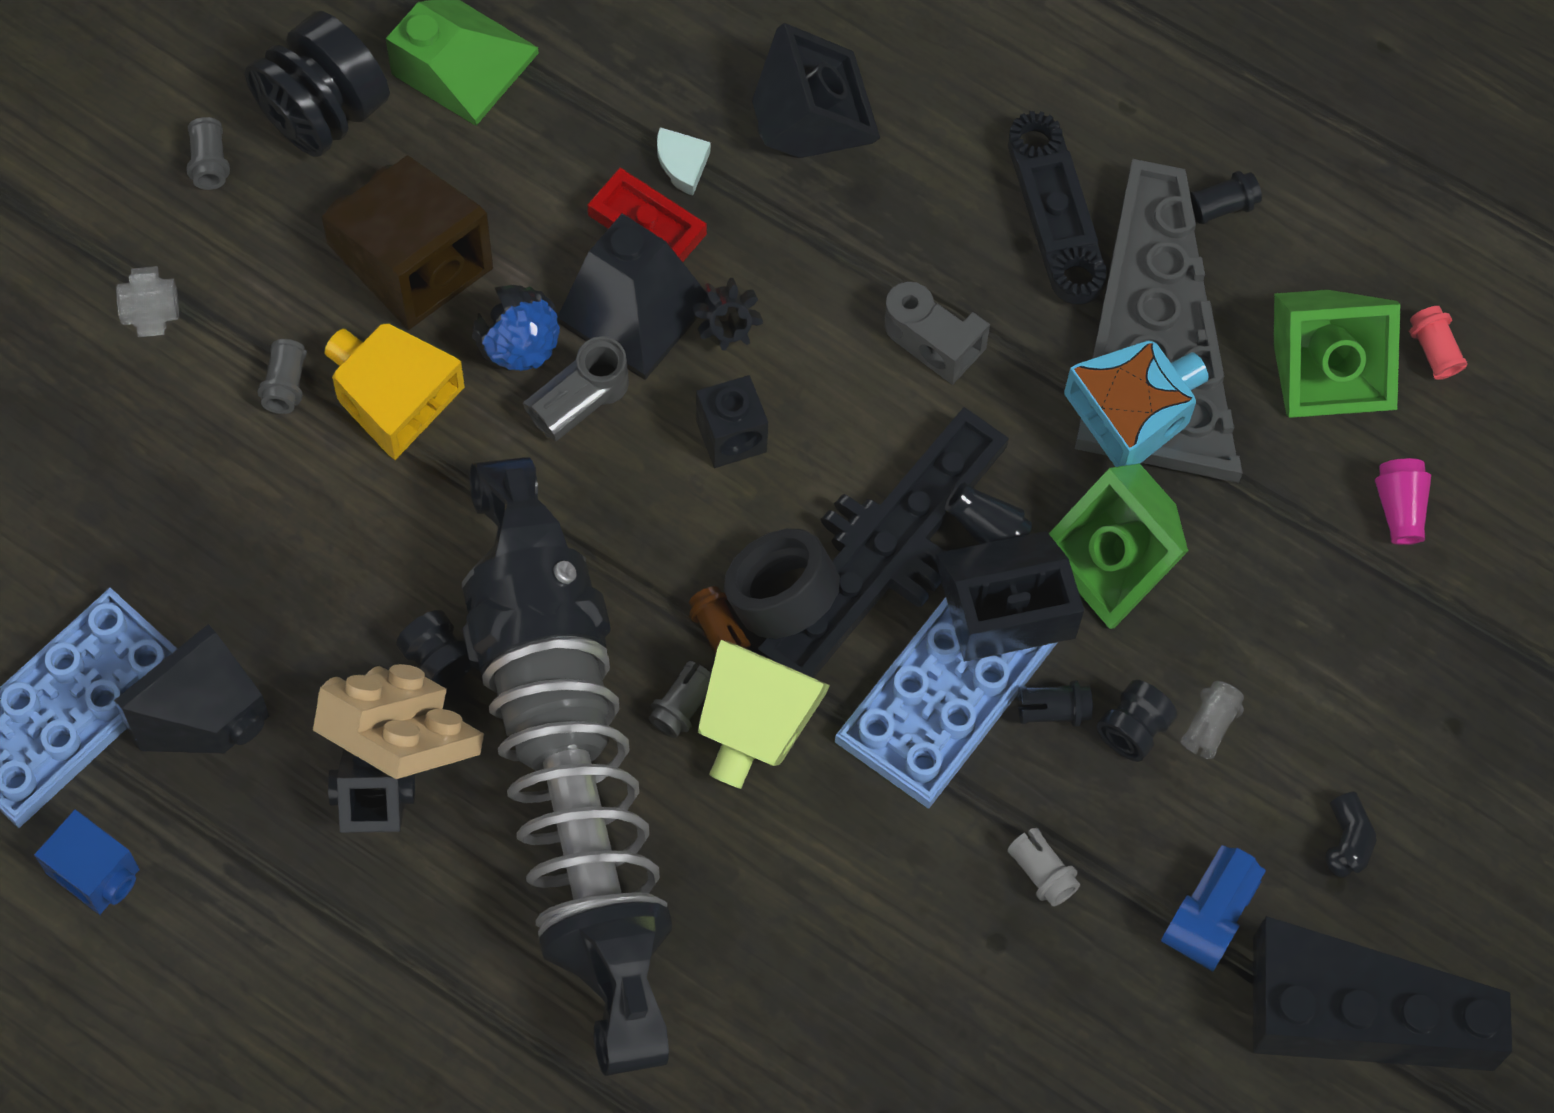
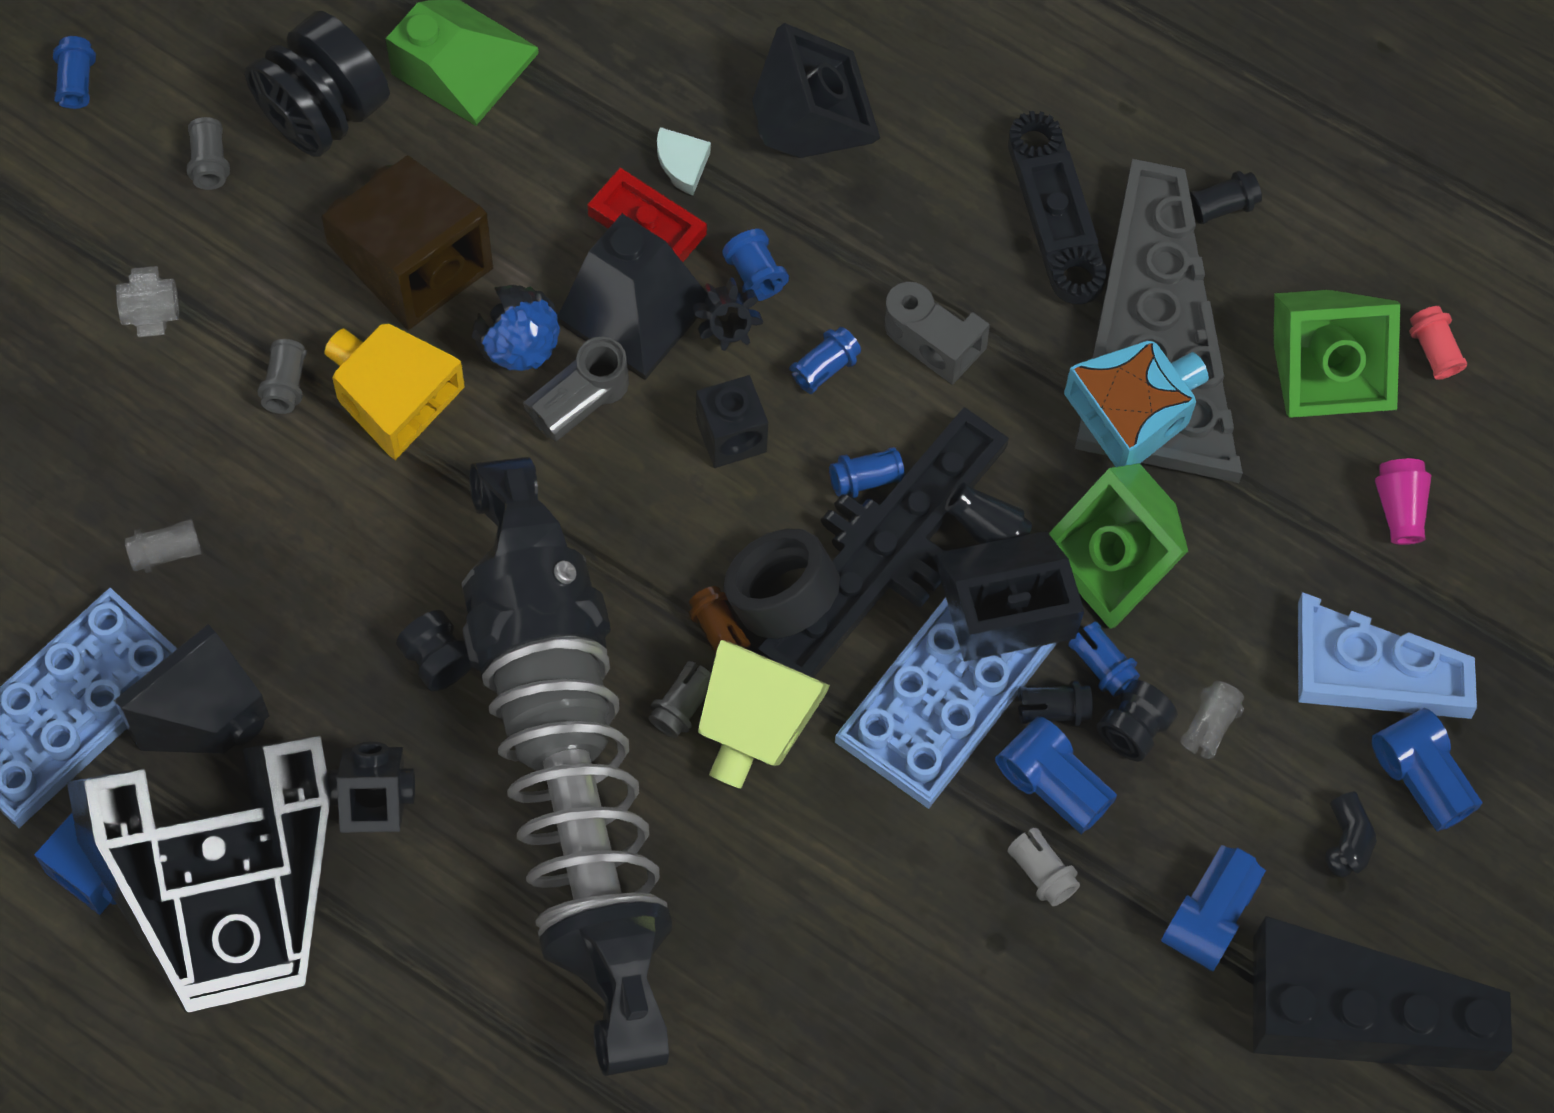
tan plate [313,664,484,779] -> none
none -> blue pin [53,36,96,109]
none -> black wedge [67,736,331,1012]
none -> clear pin [124,519,202,574]
none -> blue bush [722,229,789,301]
none -> blue pin [789,327,861,394]
none -> blue pin [829,447,905,499]
none -> blue piece [995,716,1117,834]
none -> blue pin [1068,621,1140,697]
none -> light blue wing [1298,592,1477,719]
none -> blue piece [1371,708,1483,832]

